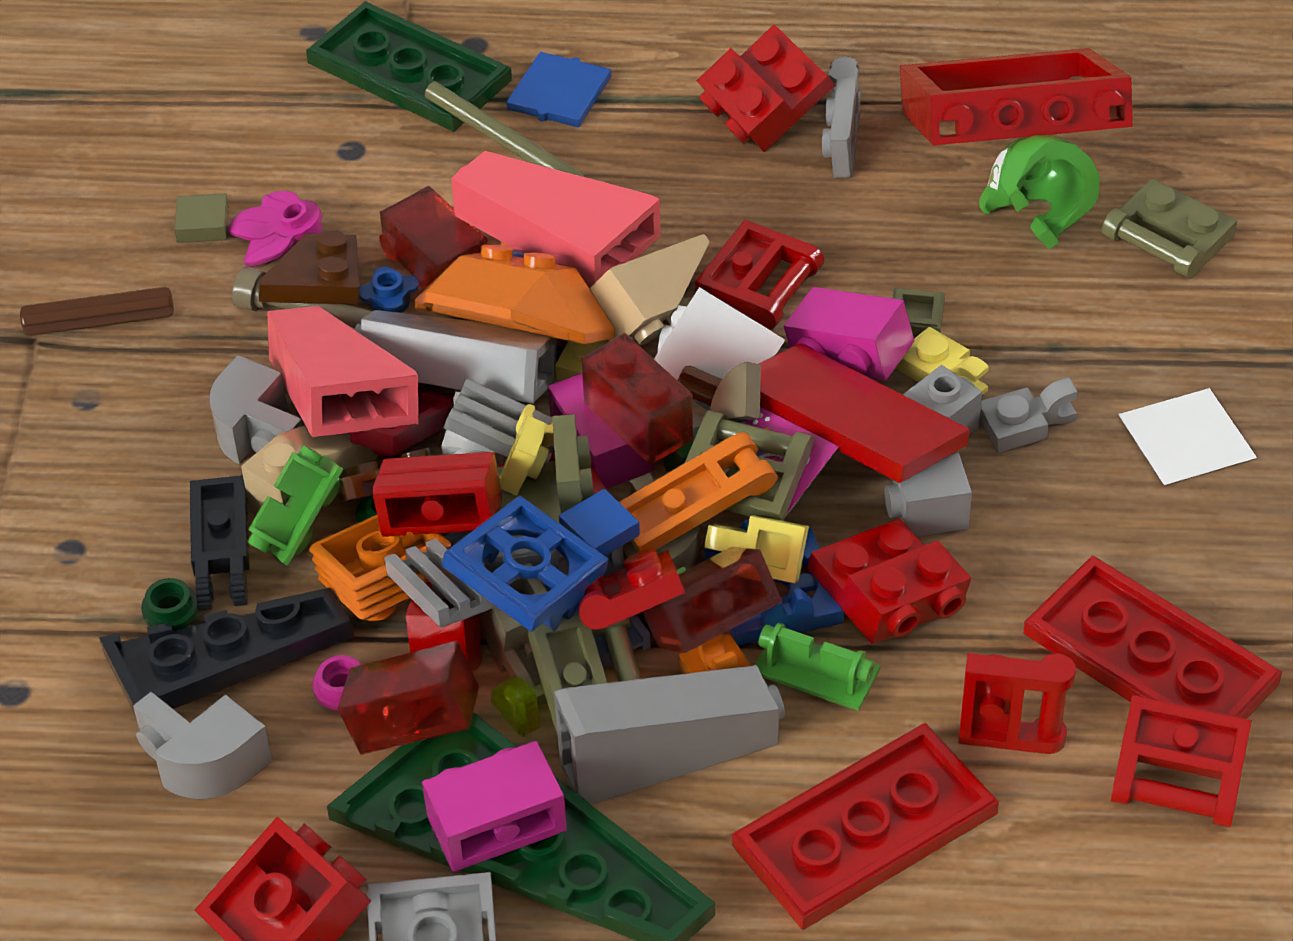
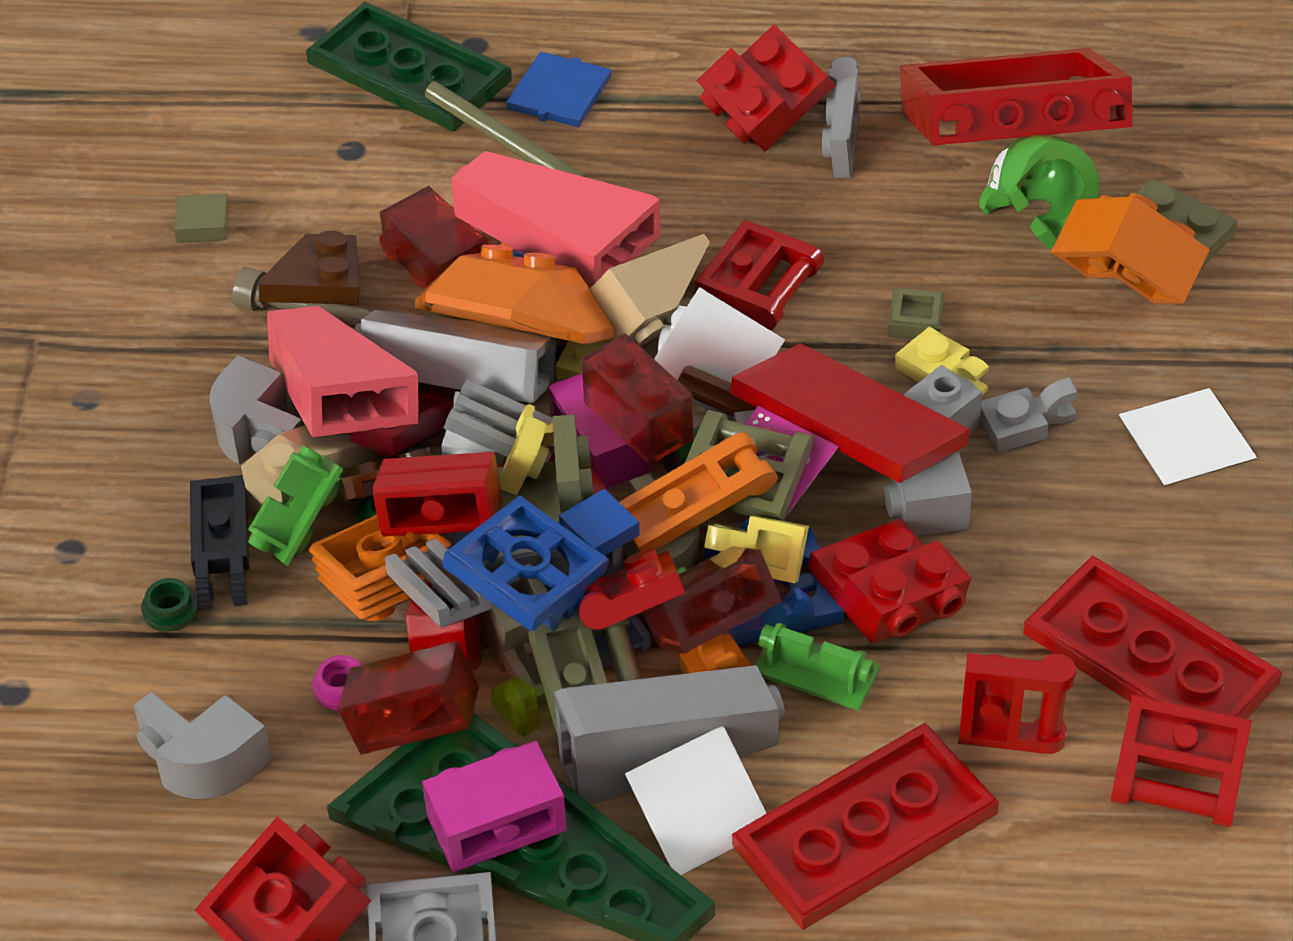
reddish brown axle [20,287,174,336] -> none
black wing [99,588,354,716] -> none
dark pink plate [227,191,322,266] -> none
blue plate [359,266,419,313] -> none
dark tan tile [710,362,761,422] -> none
dark pink brick [783,287,915,381] -> none
none -> white sticker [625,726,767,875]
none -> orange brick [1050,193,1210,304]

